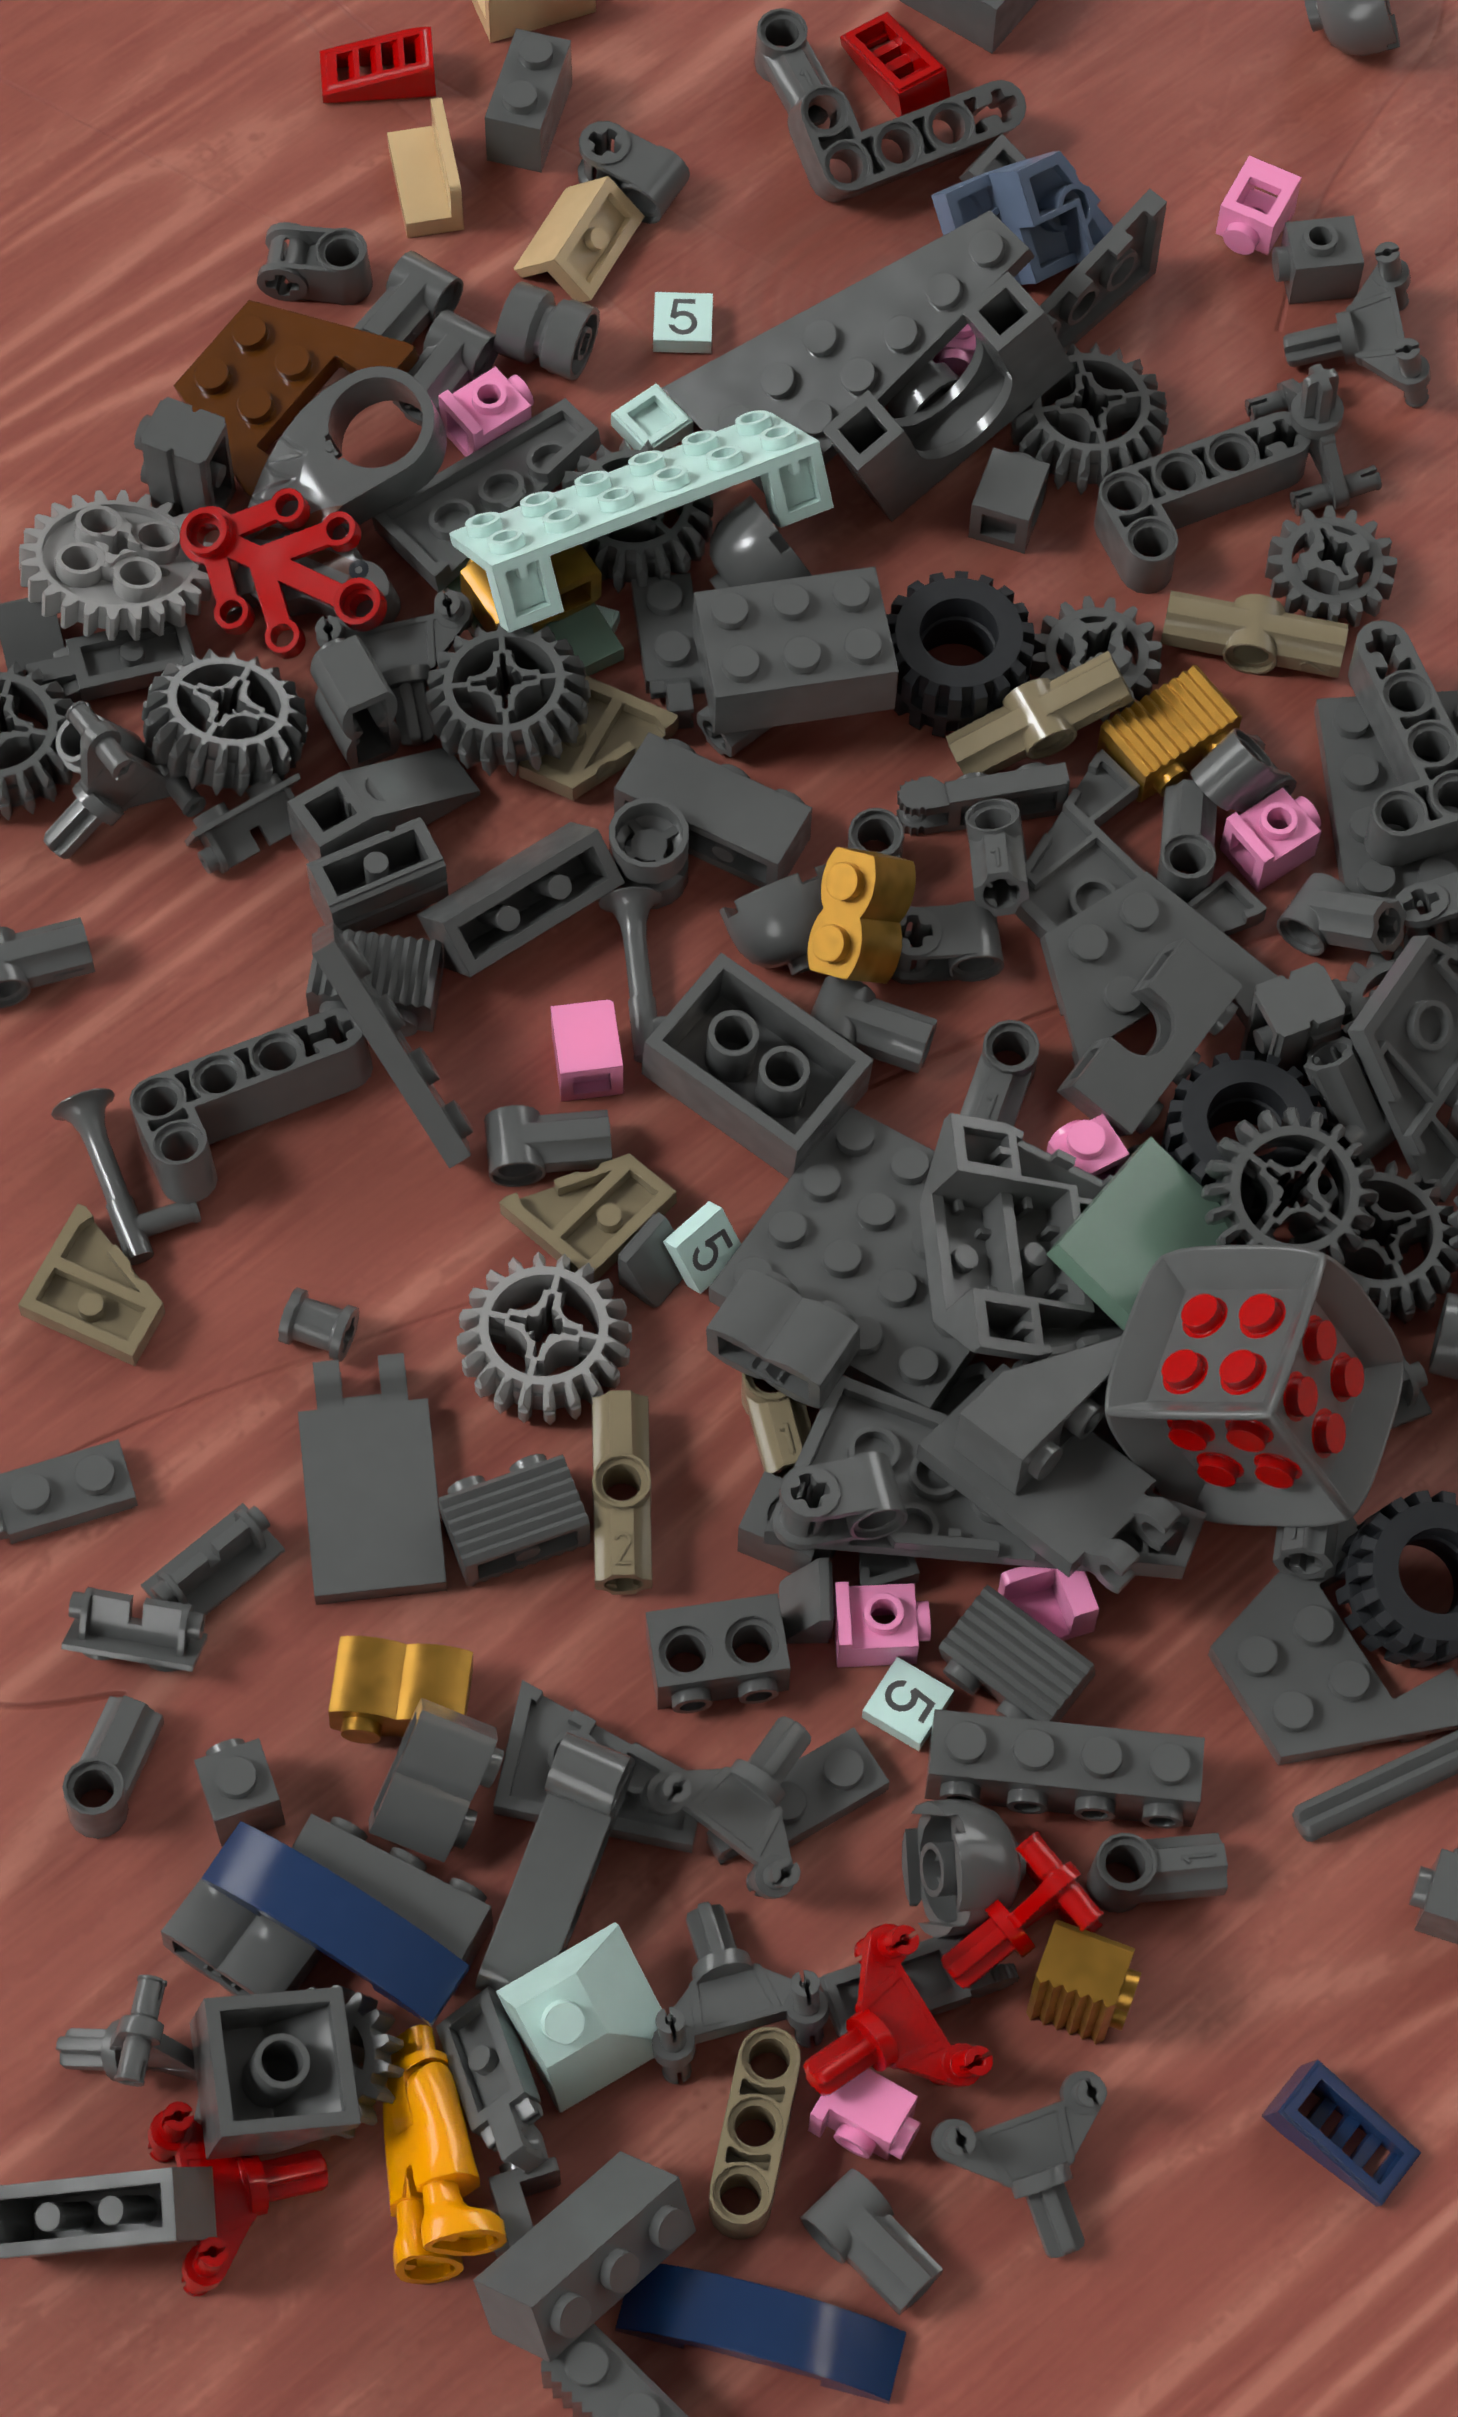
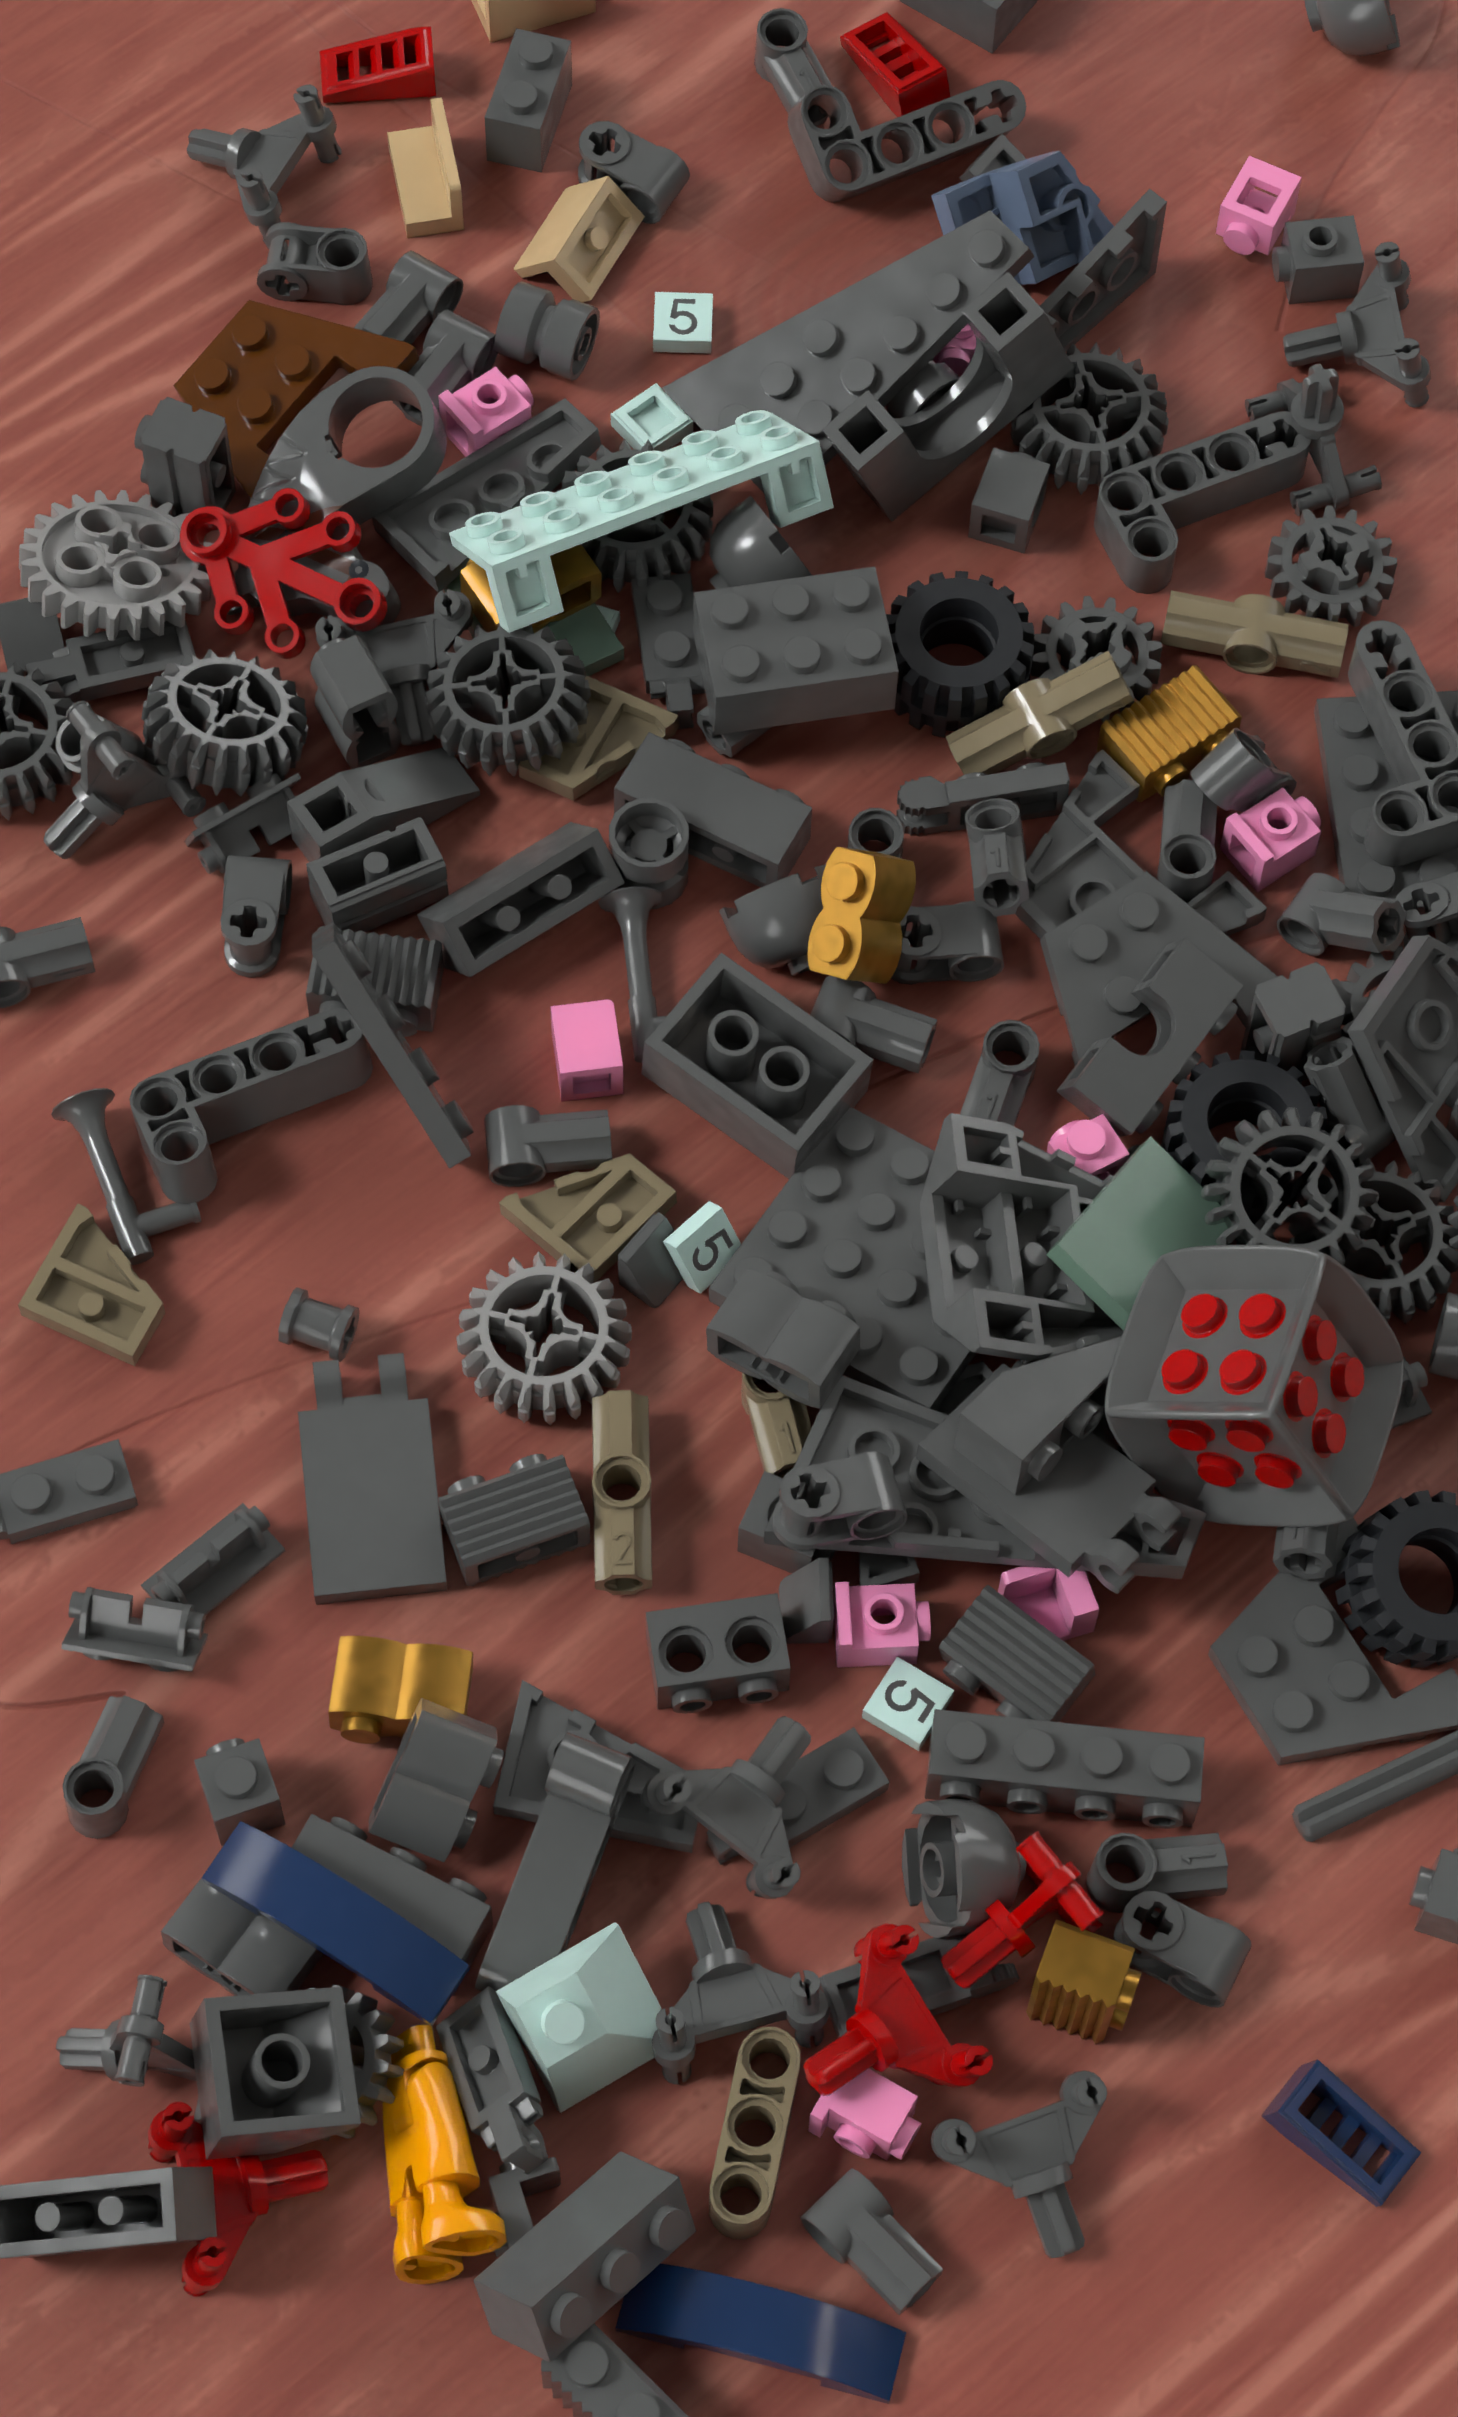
none -> dark grey axle [187,85,342,243]
none -> dark grey piece [220,855,292,978]
none -> dark grey piece [1113,1891,1252,2008]

